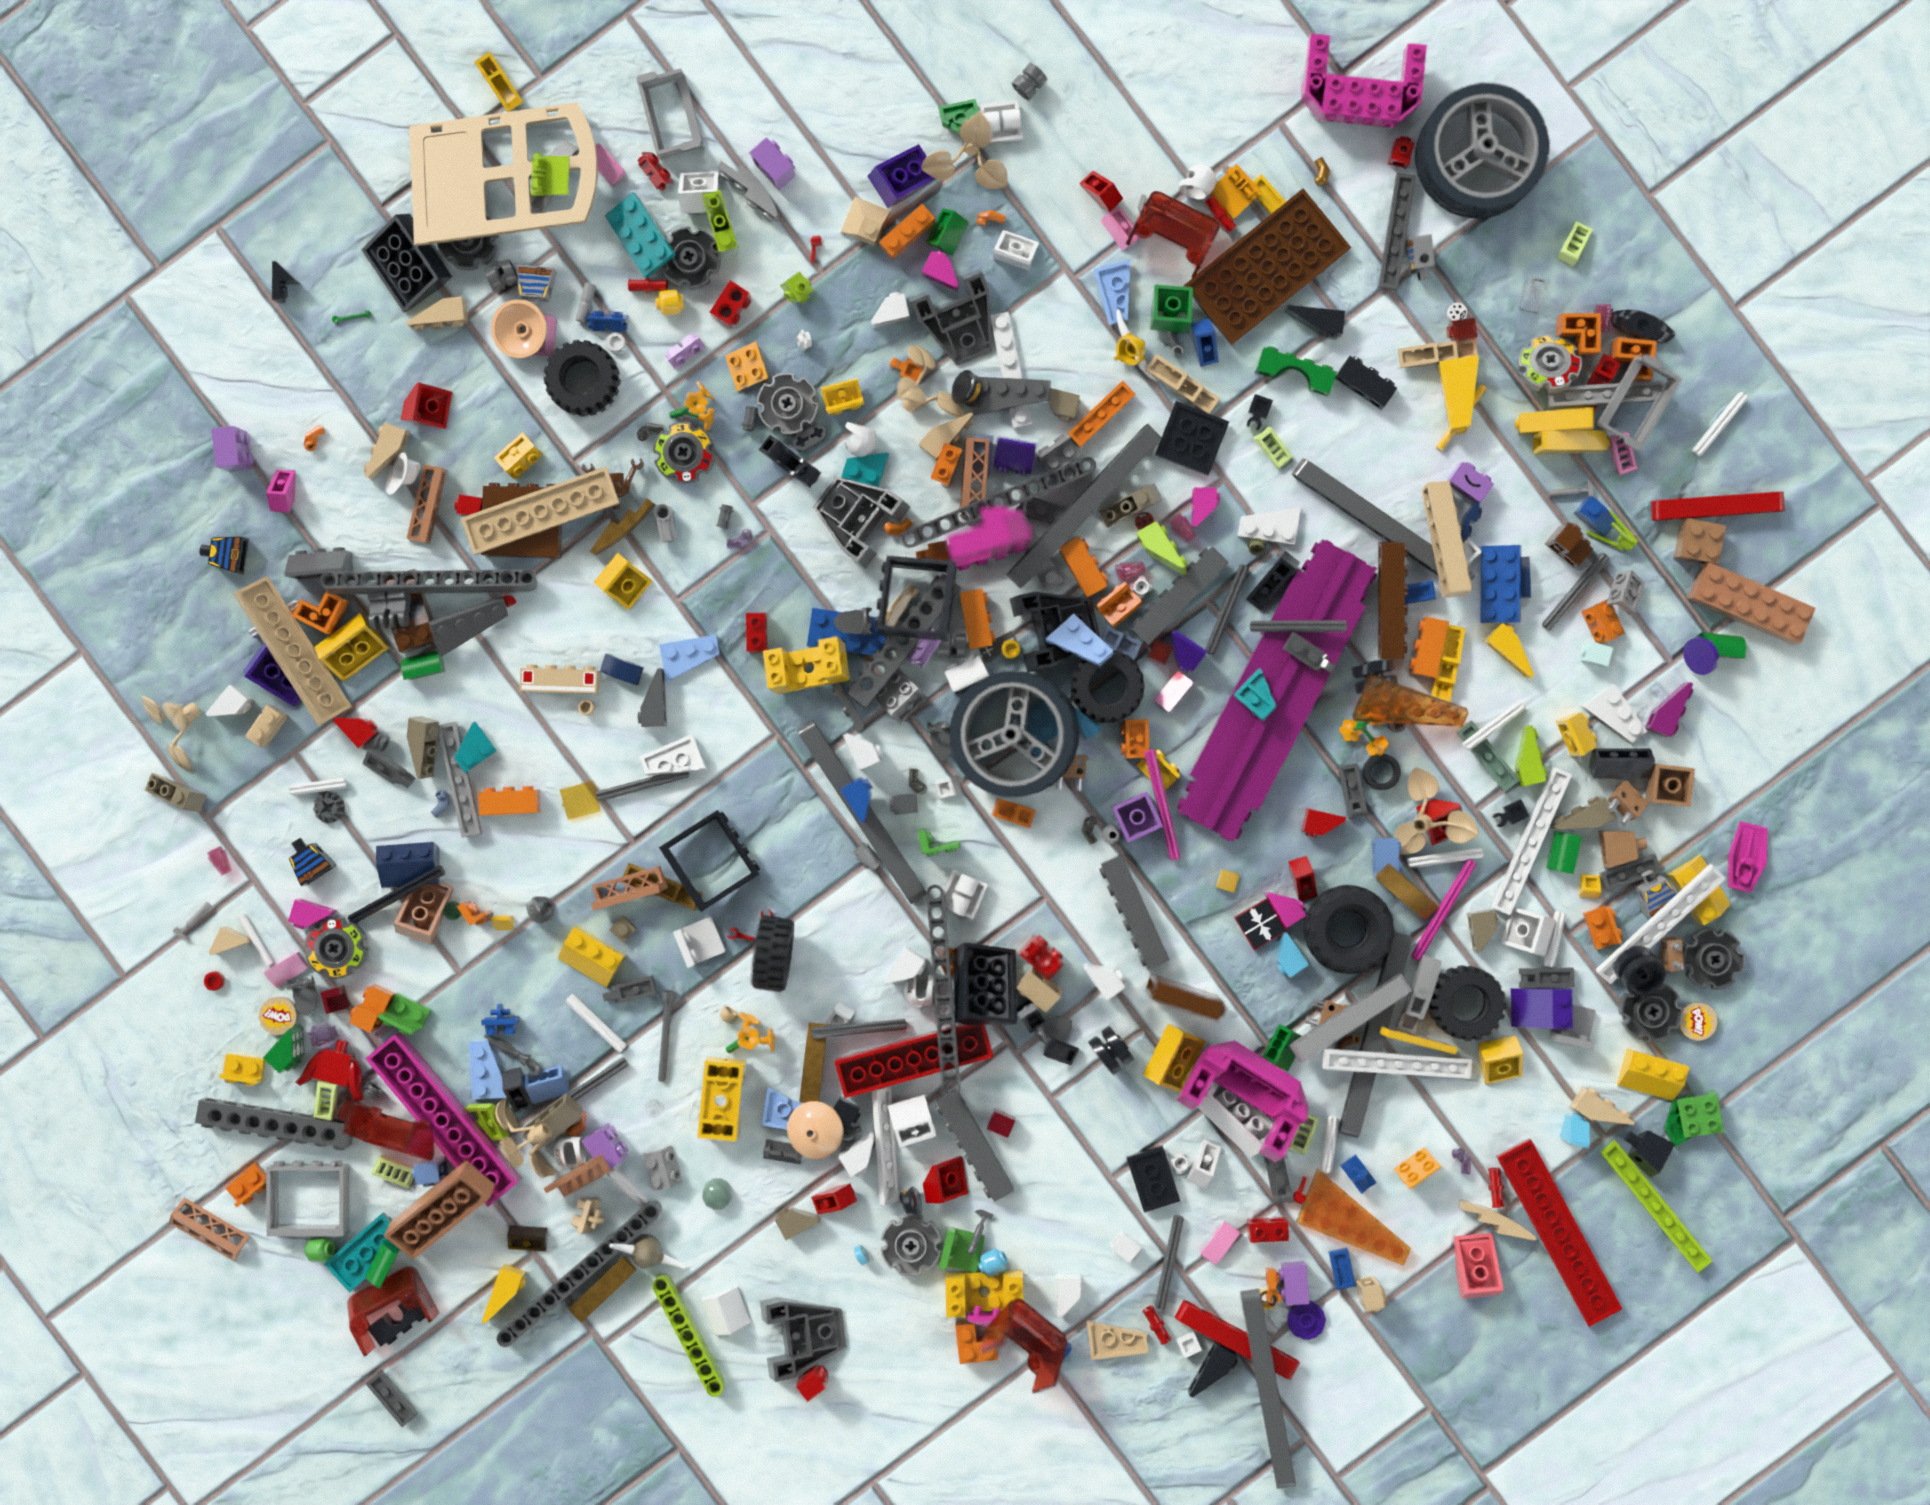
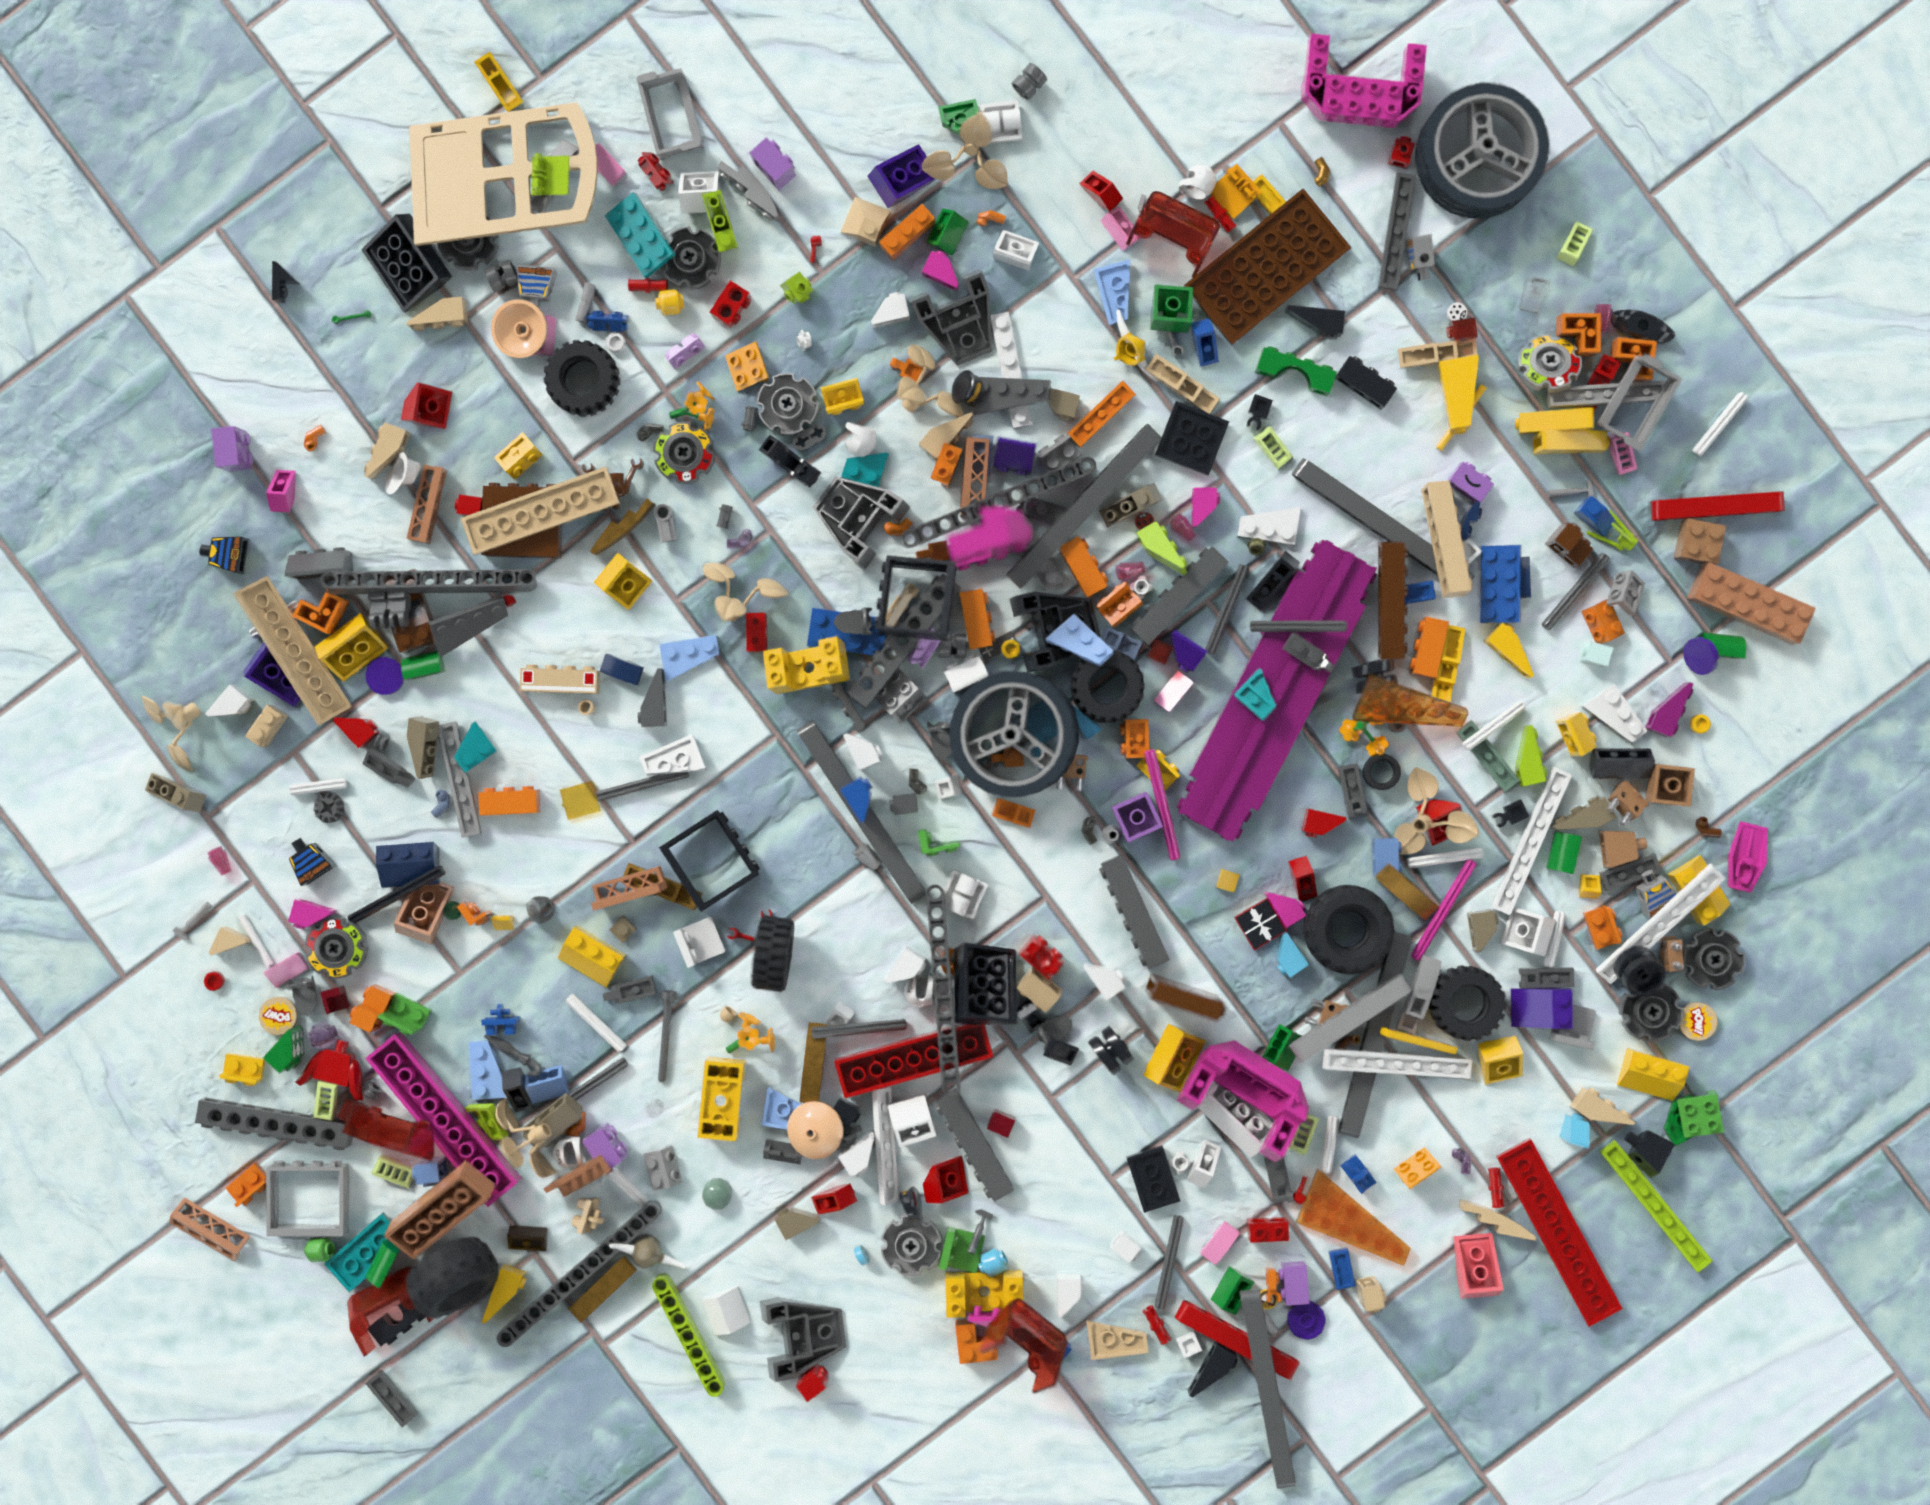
none -> dark purple tile [365,657,404,695]
none -> black tyre [406,1236,499,1318]
none -> tan plant [702,563,789,622]
none -> orange plate [990,748,1024,767]
none -> green brick [1211,1266,1254,1315]
none -> yellow tile [1689,714,1711,734]
none -> reddish brown arm [1695,817,1722,838]

